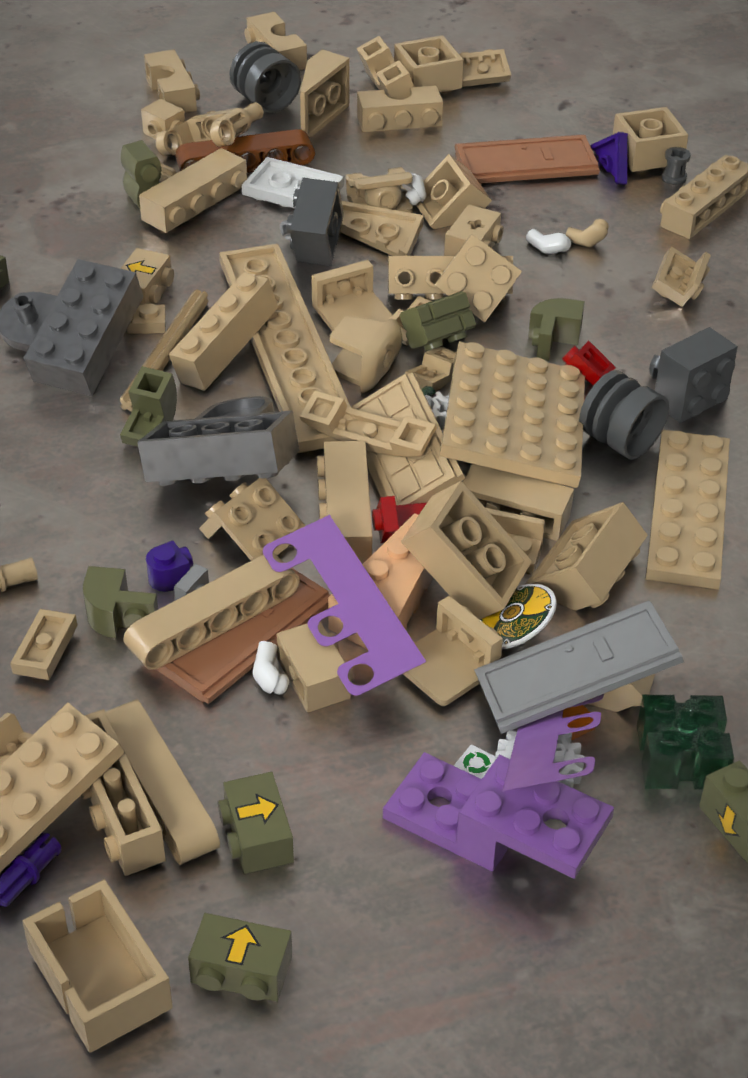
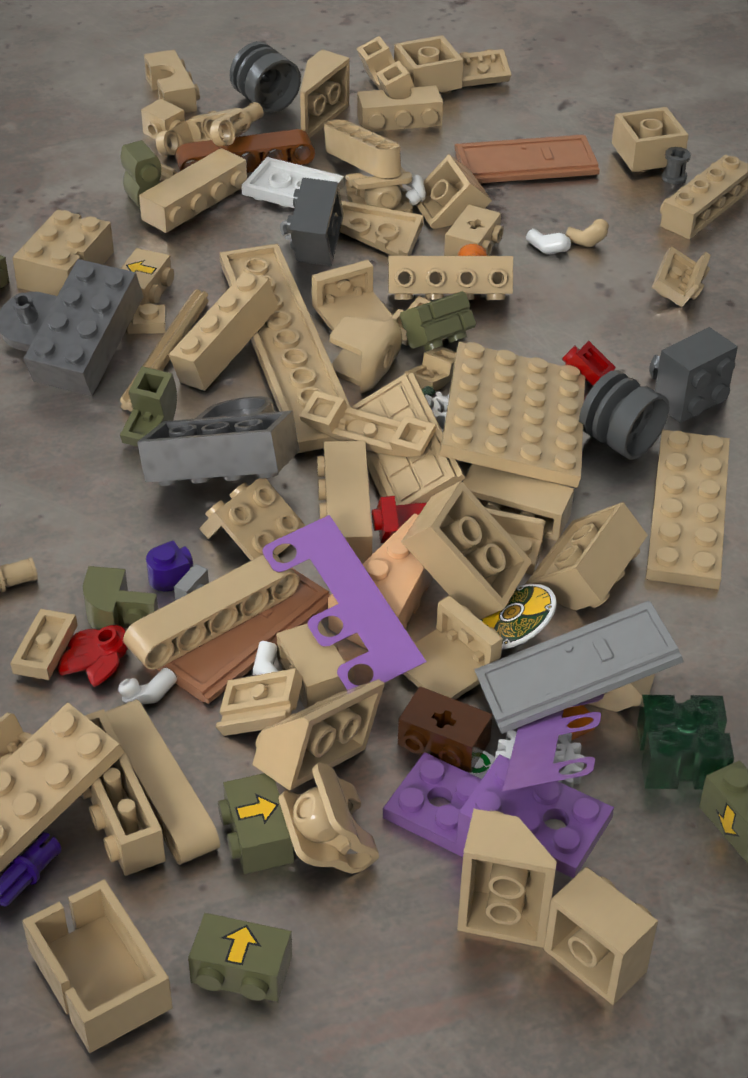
tan arch [245,11,307,71] -> none
tan plate [434,234,522,323] -> none
olive brick [528,298,585,361] -> none
dark purple tile [590,132,628,185] -> none
none -> tan piece [12,209,114,296]
none -> red plate [58,625,128,687]
none -> white arm [118,668,177,705]
none -> tan plate [216,668,303,736]
none -> tan slope [252,679,385,790]
none -> tan piece [278,762,379,874]
none -> tan beam [324,120,401,178]
none -> reddish brown brick [398,686,493,773]
none -> tan slope [457,808,557,948]
none -> tan brick [544,867,658,1005]

